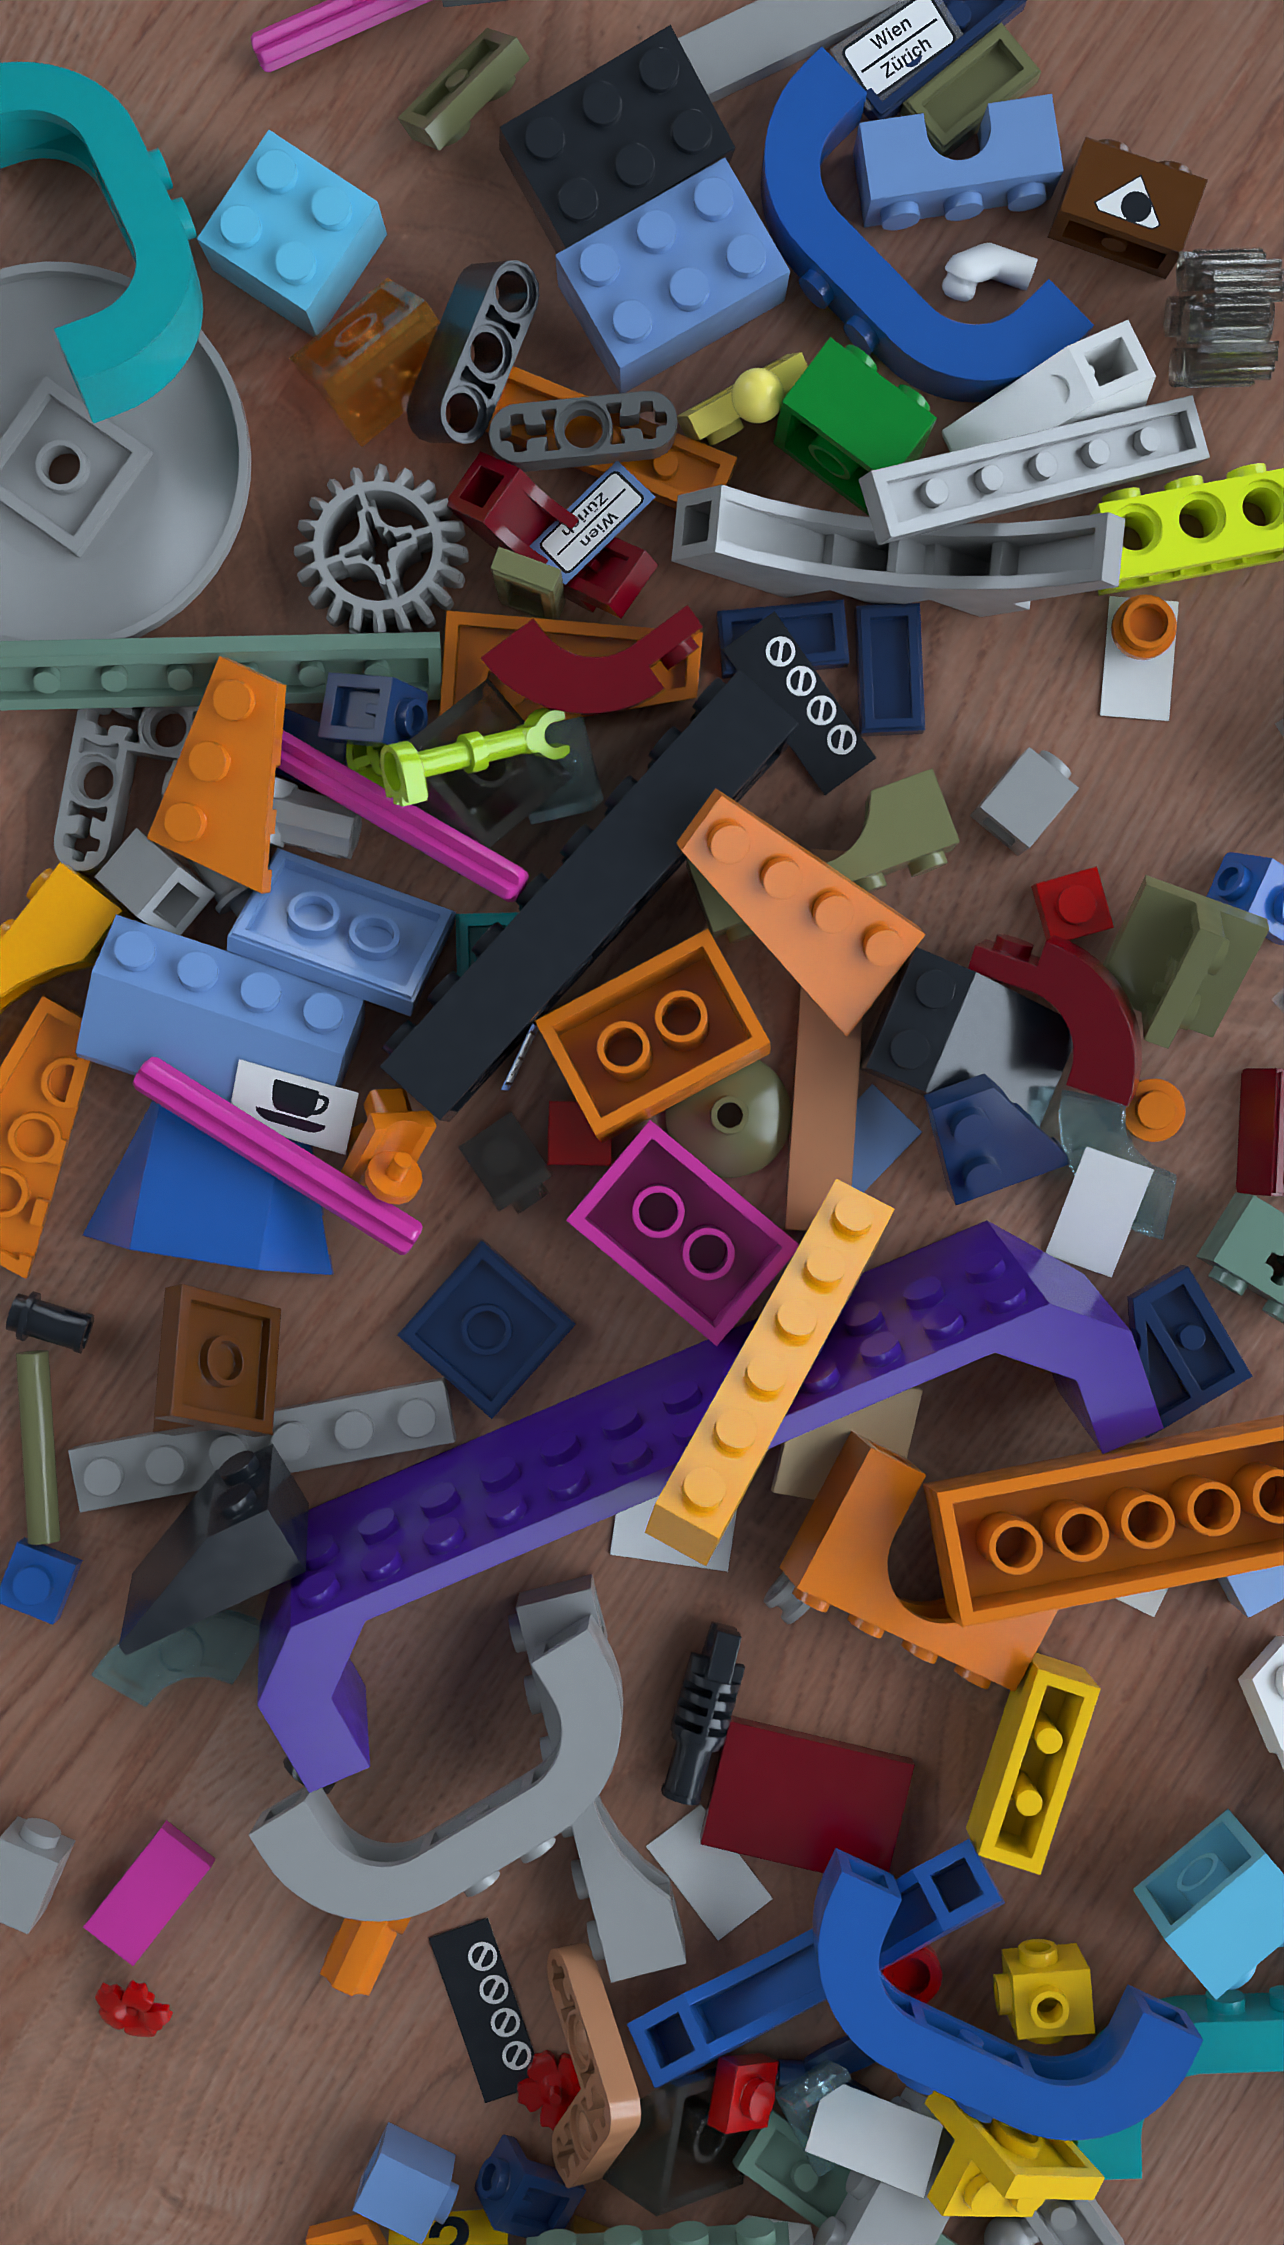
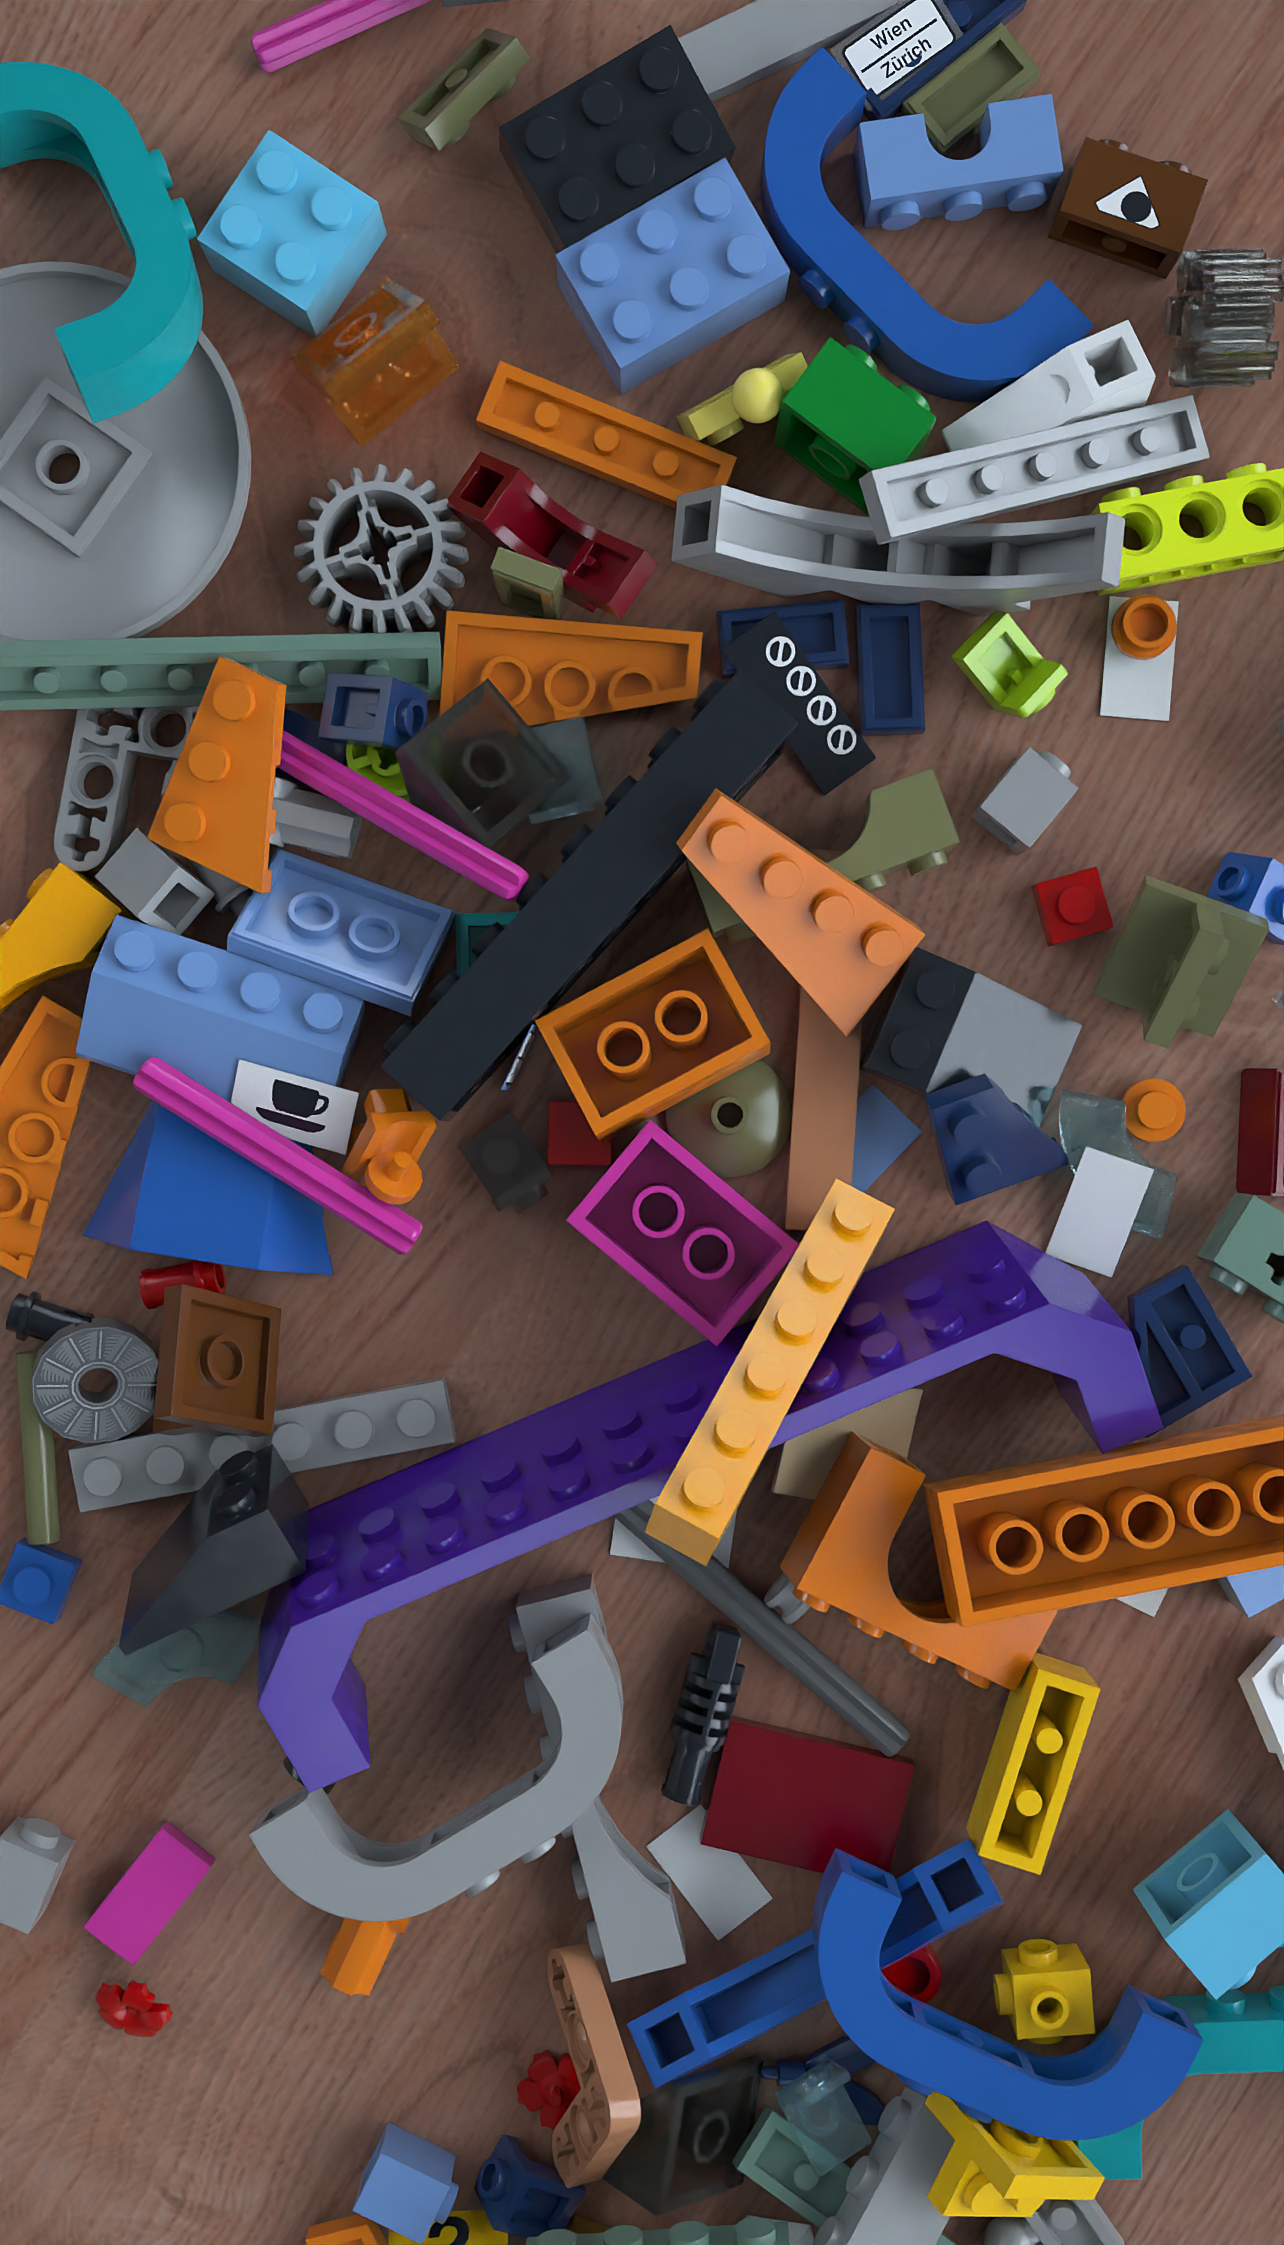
lime piece [380,708,570,806] -> none
dark blue tile [397,1239,577,1419] -> none
black beam [406,260,540,444] -> none
black sticker [429,1917,535,2103] -> none
dark red arch [481,605,703,715] -> none
dark grey beam [489,391,677,472] -> none
sticker [529,460,655,585] -> none
red plate [707,2053,779,2134] -> none
white sticker [805,2078,943,2198] -> none
white arm [942,243,1038,302] -> none
dark red arch [968,934,1142,1107] -> none
none -> tile [32,1318,159,1444]
none -> red pin [139,1260,226,1310]
none -> dark grey axle [613,1500,910,1757]
none -> lime bracket [951,610,1068,718]

